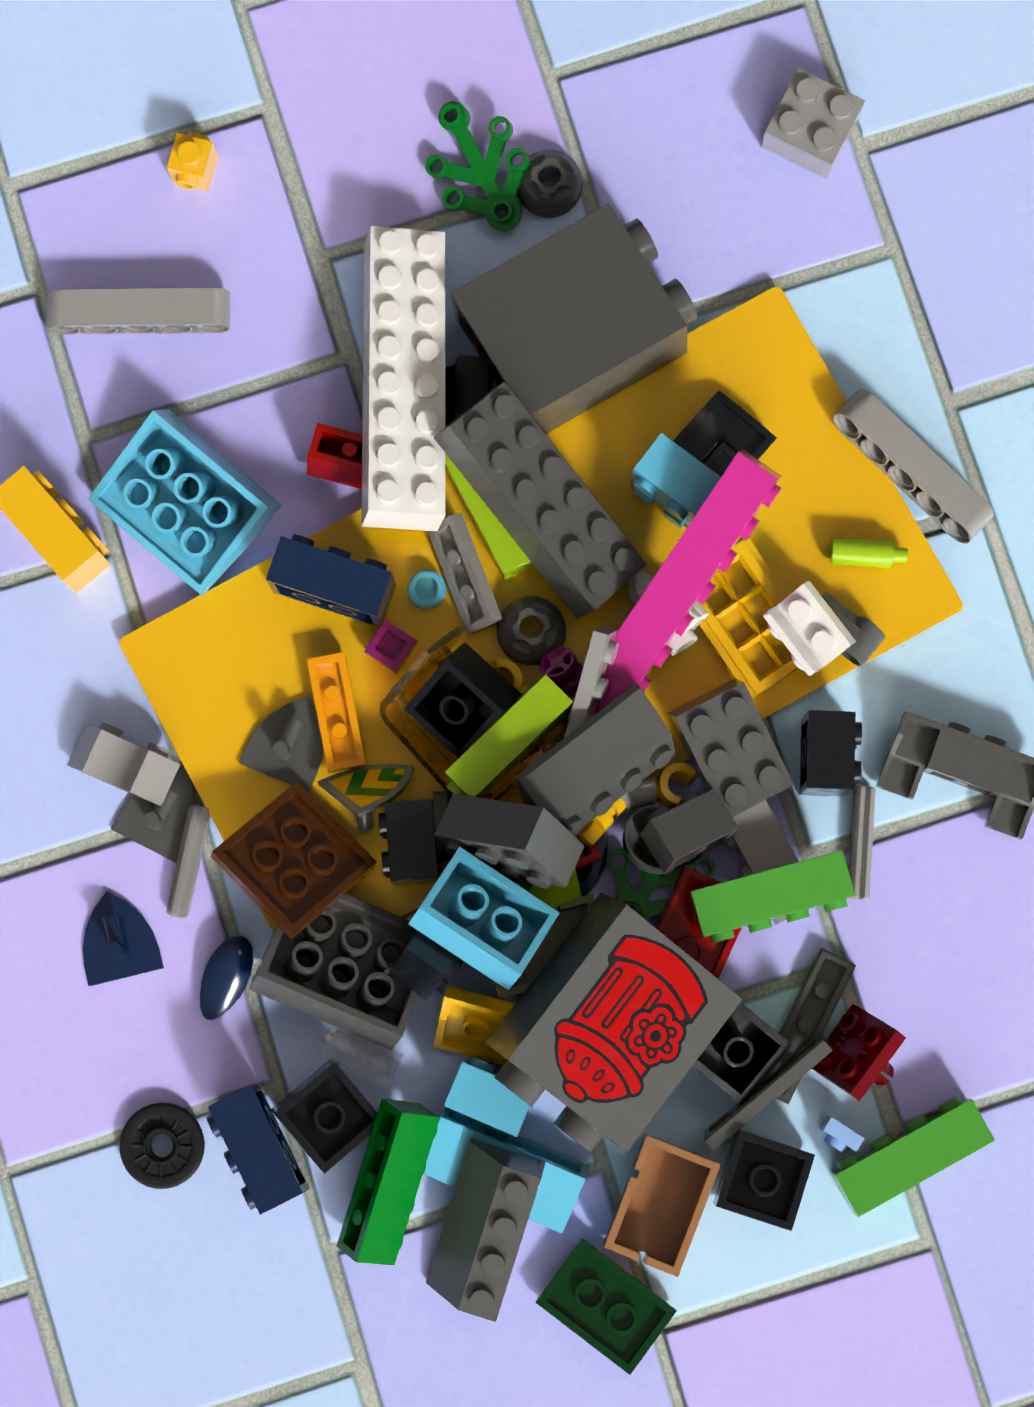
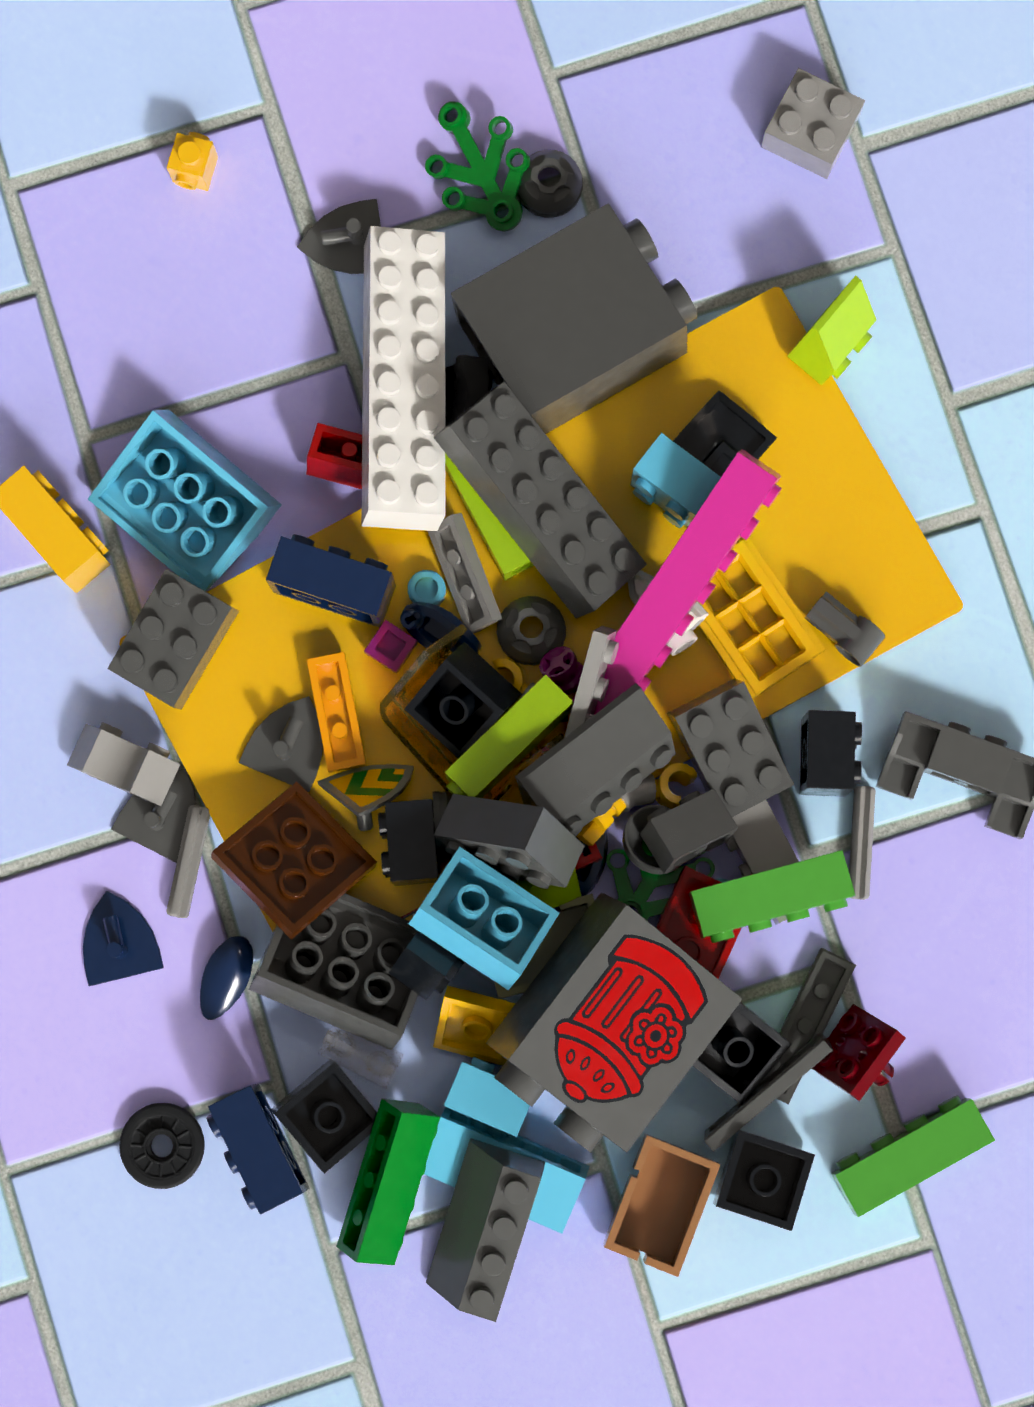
light grey beam [47,288,230,335] -> none
dark green plate [535,1238,677,1375] -> none
white bracket [763,581,856,676] -> none
light blue plate [819,1116,865,1153] -> none
lime cylinder [830,537,908,568] -> none
light grey beam [833,389,994,544] -> none
none -> dark grey brick [107,569,239,710]
none -> dark grey shield [297,198,381,274]
none -> dark blue arm [400,602,482,657]
none -> lime slope [787,275,877,385]

